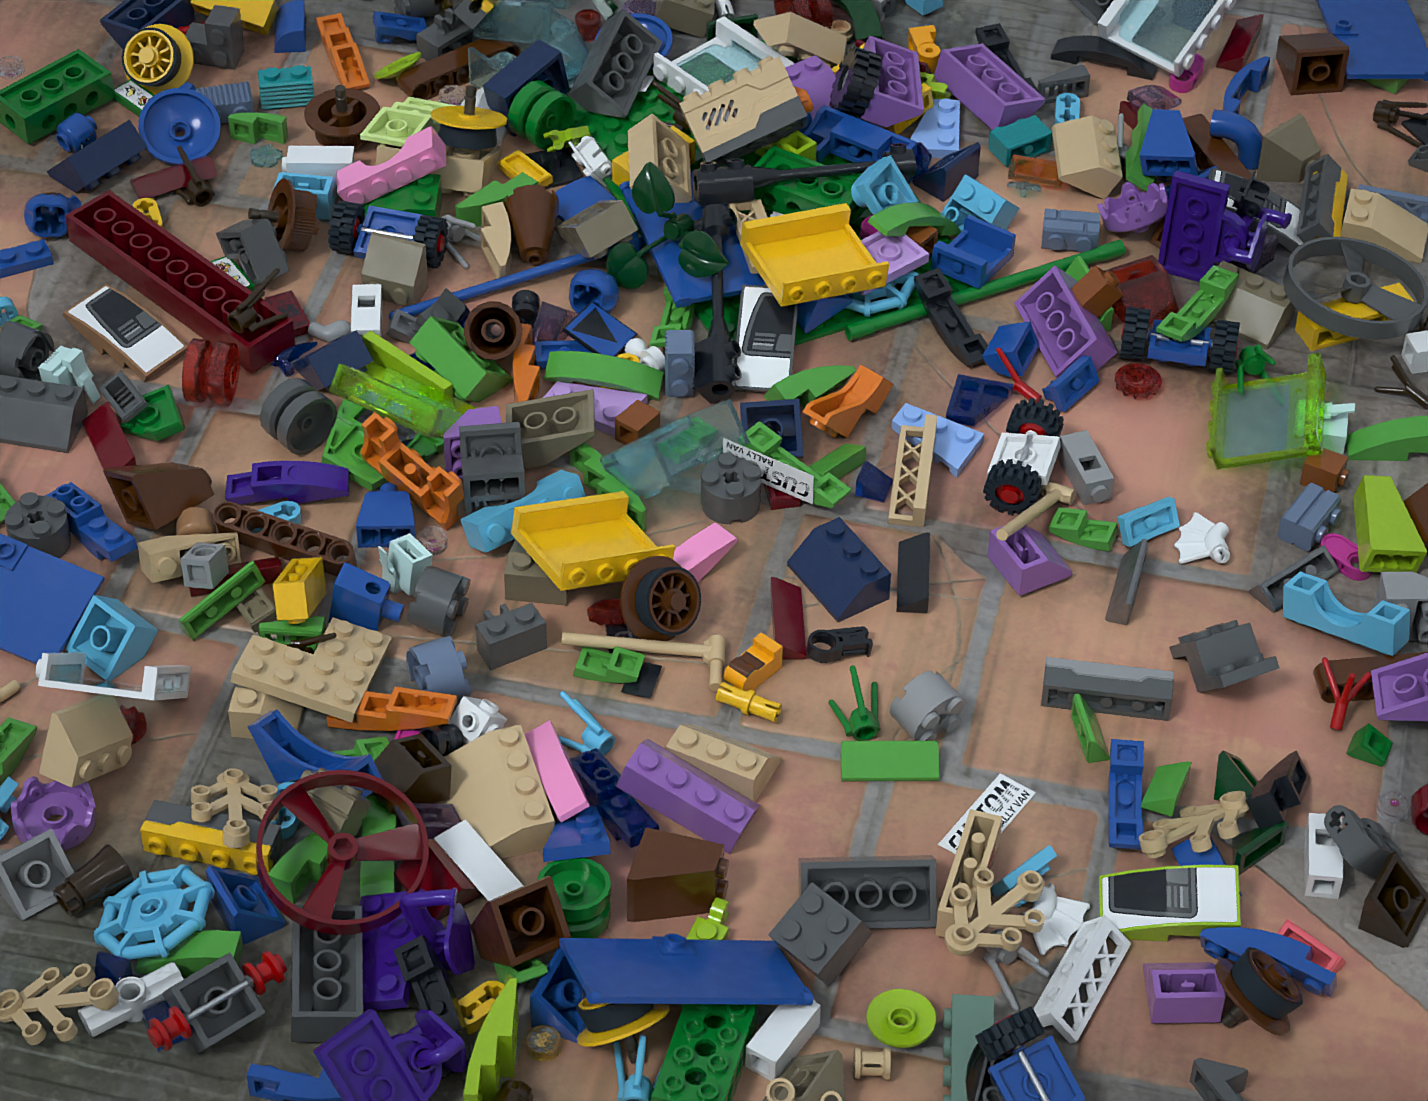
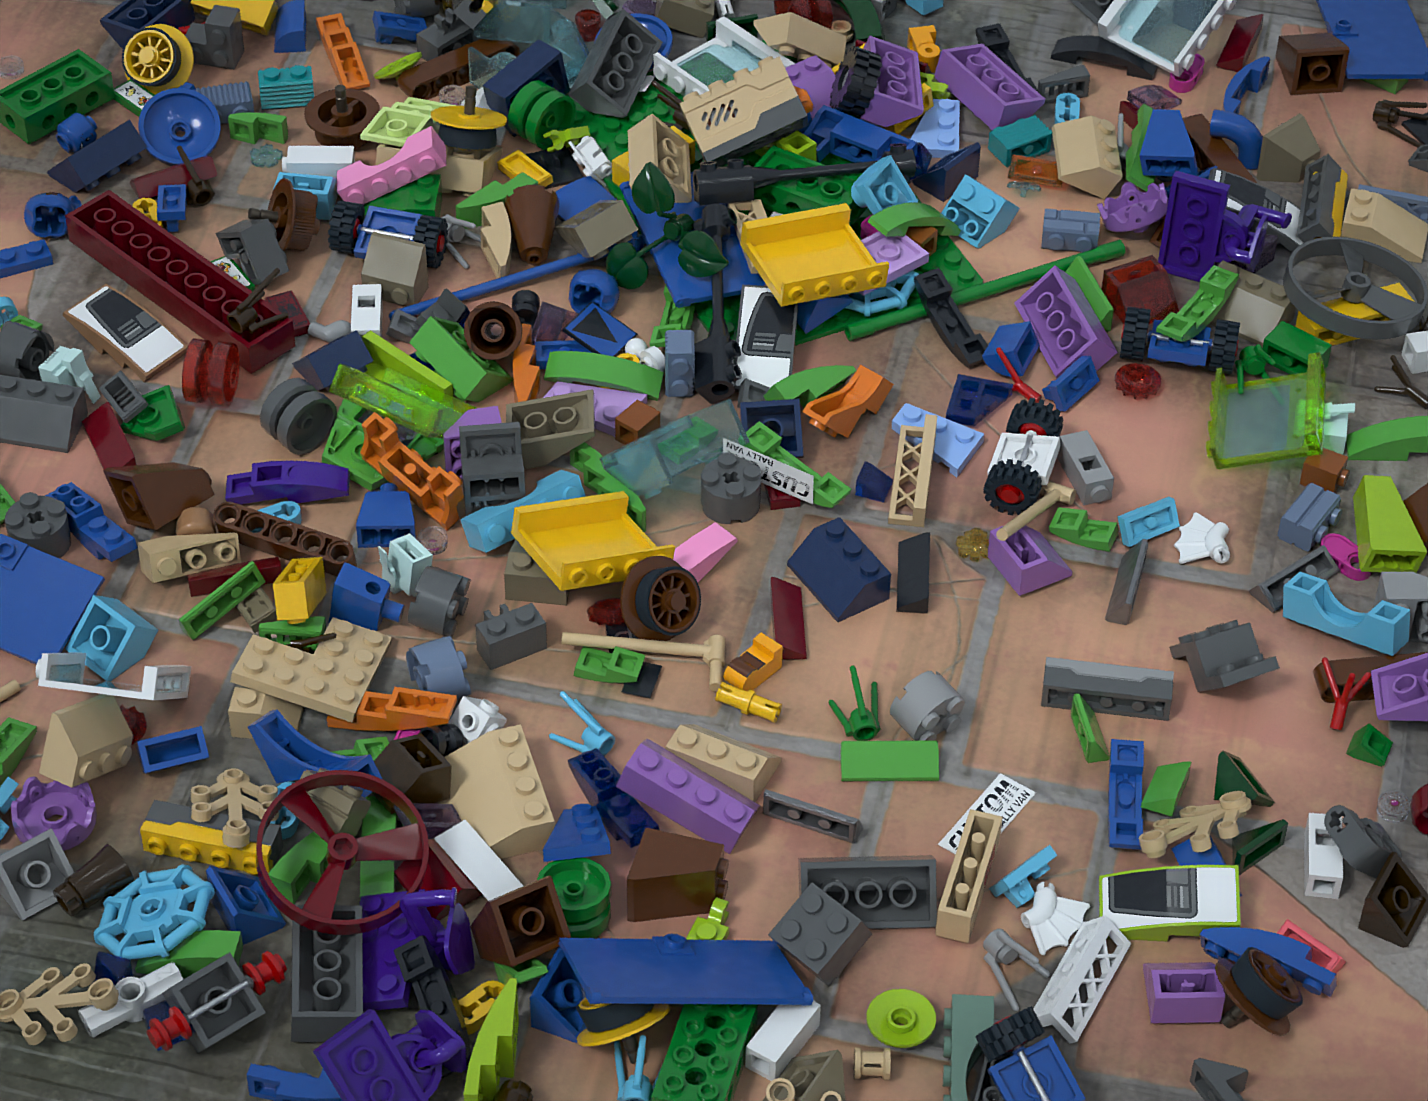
light grey brick [180,542,229,589] -> none
clear blue bar [271,341,318,377] -> none
bright pink slope [524,720,590,822] -> none
clear yellow tile [526,1025,561,1061] -> none
black piece [806,626,873,663] -> none
bright green slope [809,443,866,479] -> none
blue panel [931,215,1016,289] -> none
tan plant [944,867,1045,956] -> none
dark orange brick [1071,265,1123,318] -> none
black hinge [1232,171,1270,217] -> none
black slope [1246,751,1310,830] -> none
none -> blue brick [136,726,209,774]
none -> blue hinge [157,184,187,232]
none -> dark grey plate [737,378,770,408]
none -> flat silver slope [763,789,863,844]
none -> clear yellow plant [956,528,989,562]
none -> green brick [1262,321,1332,384]

